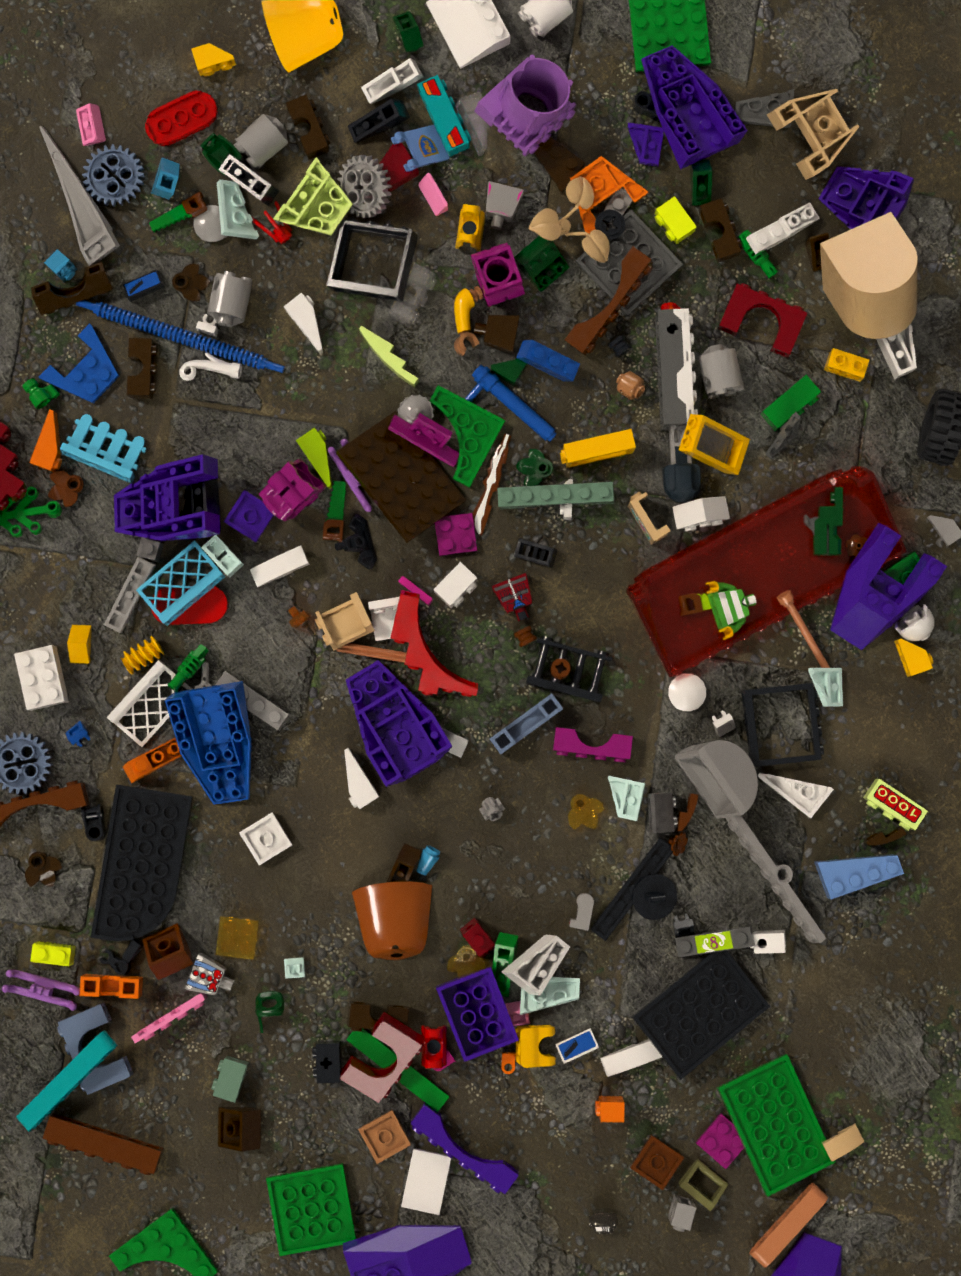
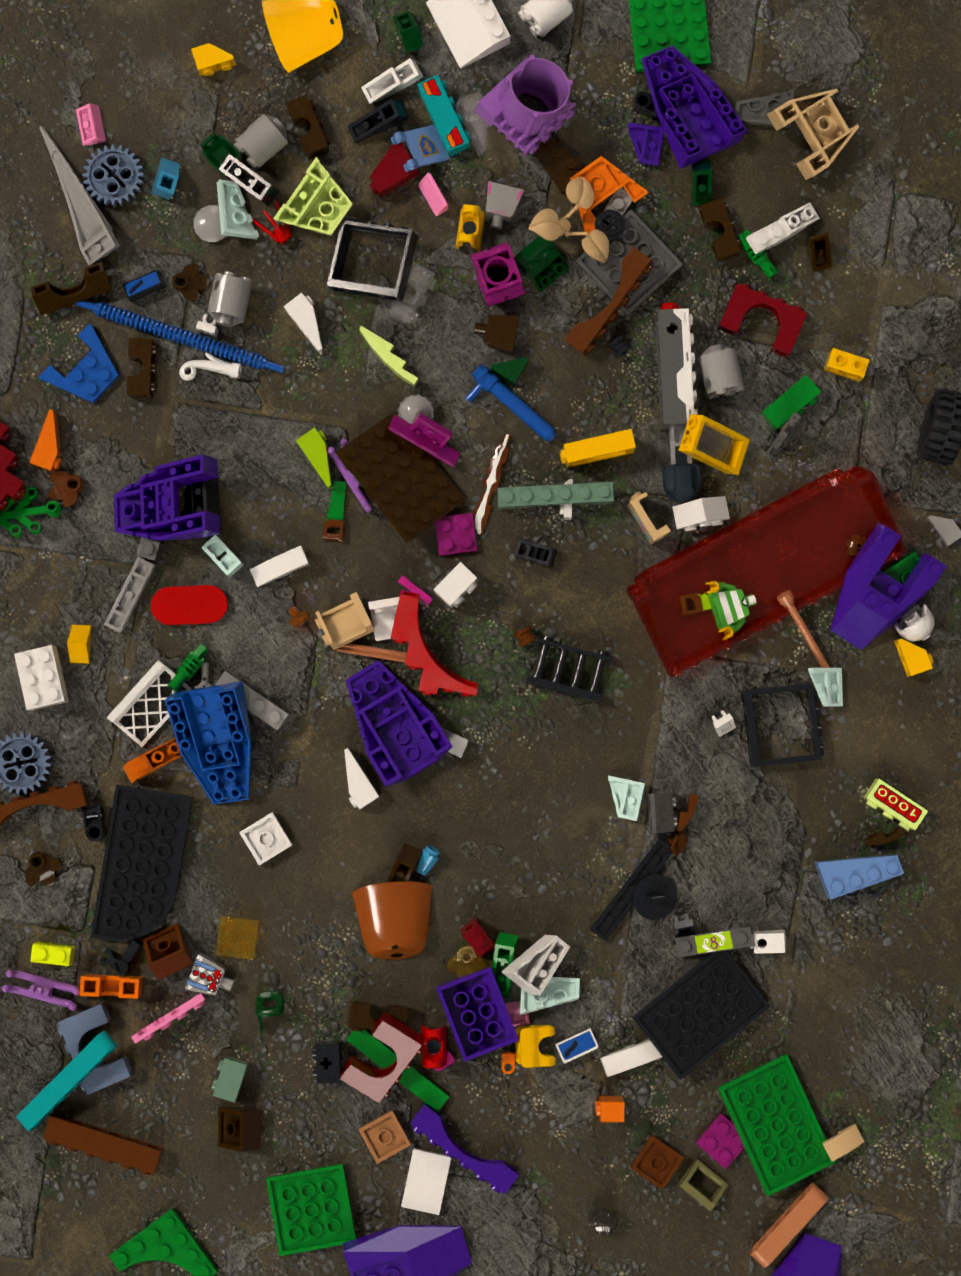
green piece [22,378,60,410] -> none
dark azure slope [44,249,77,282] -> none
medium azure fence [60,414,147,484] -> none
blue tile [65,721,90,747] -> none
yellow piece [121,636,165,675] -> none
medium azure fence [136,540,226,626] -> none
red tile [145,90,217,146] -> none
piece [149,192,207,233] -> none
dark purple plate [224,490,274,543] -> none
magenta piece [259,459,327,521] -> none
light aqua tile [284,957,305,979] -> none
black piece [335,514,377,570] -> none
light grey gear [337,155,392,218] -> none
green plate [430,385,505,488] -> none
piece [454,286,484,356] -> none
light grey gear [479,797,505,821] -> none
sand blue arch [490,693,563,755] -> none
torso [492,573,532,621] -> none
blue brick [516,340,580,382] -> none
dark green plate [516,449,554,486] -> none
reddish brown wheel [551,658,570,679] -> none
magenta arch [553,727,633,763] -> none
clear yellow plate [568,794,604,830] -> none
light grey leg [569,893,594,931] -> none
medium nougat head [616,371,645,400] -> none
neon yellow brick [654,196,696,244] -> none
white dish [668,674,706,711] -> none
light grey brick [668,1194,696,1232] -> none
light grey plate [675,740,826,943] -> none
white wing [757,773,834,818] -> none
dark green plate [803,487,843,556] -> none
dark purple wedge [818,166,914,230] -> none
tan brick [820,212,917,339] -> none
white wedge [876,324,917,379] -> none

